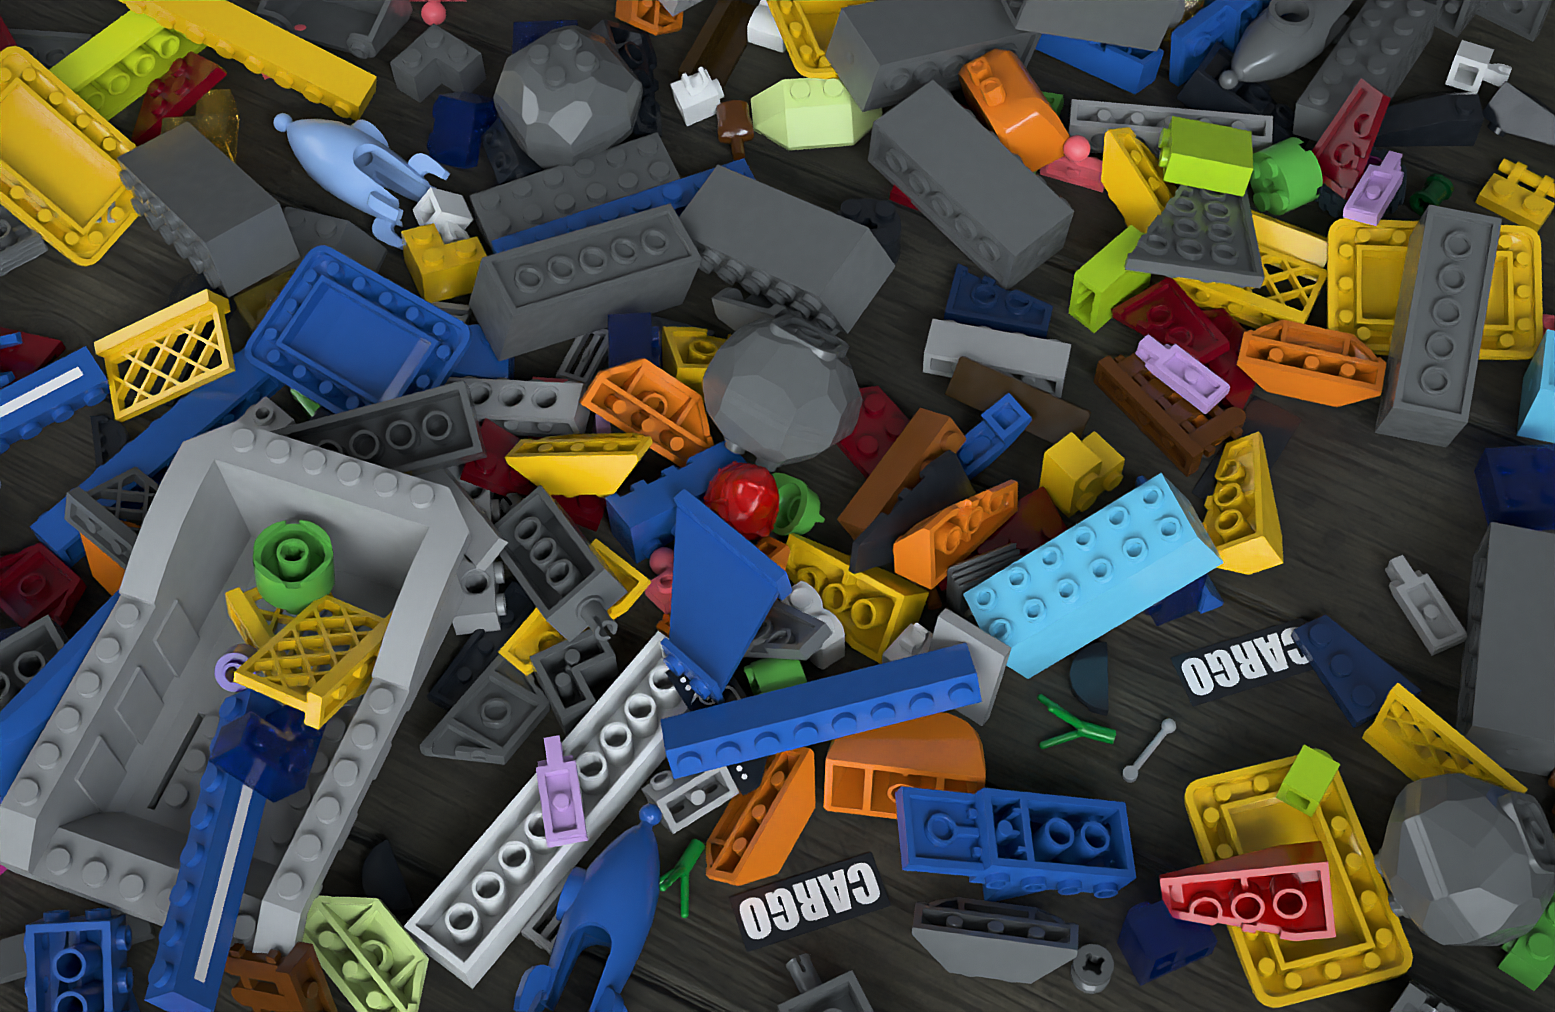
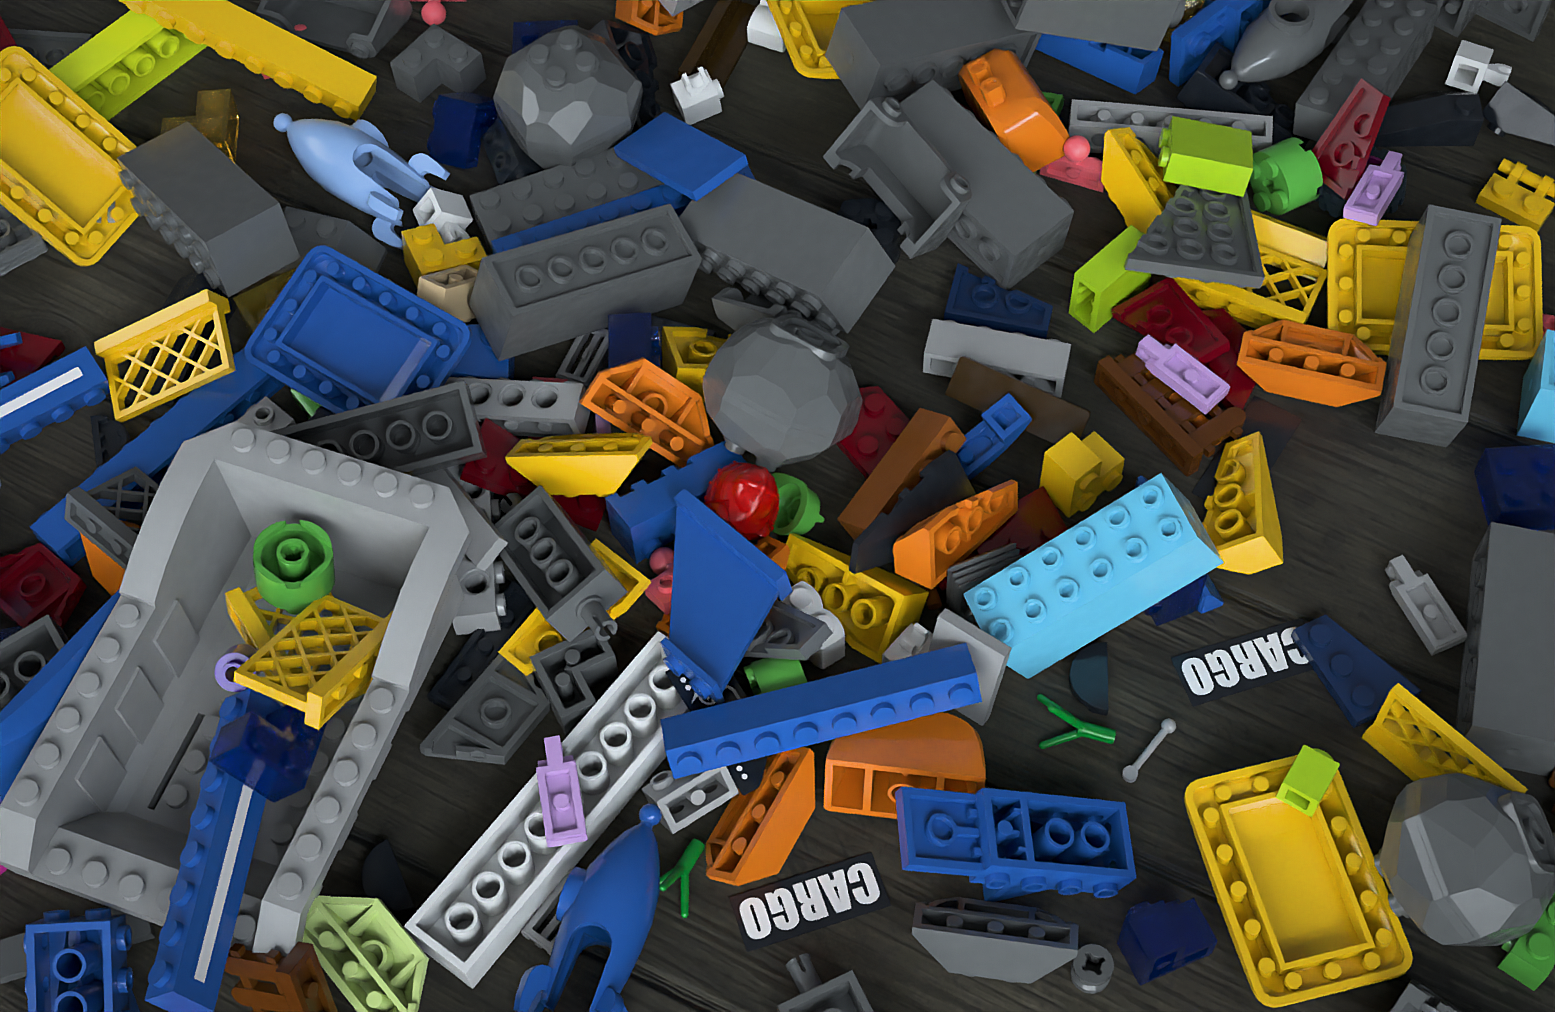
dark red wing [130,51,227,147] -> none
reddish brown piece [716,100,754,161] -> none
yellowish green wedge [751,78,882,151] -> none
red wedge [1159,841,1336,941] -> none
dark green bush [1409,173,1454,216] -> none
none -> tan brick [417,265,478,322]
none -> blue tile [613,112,748,201]
none -> dark grey windscreen [823,97,972,259]

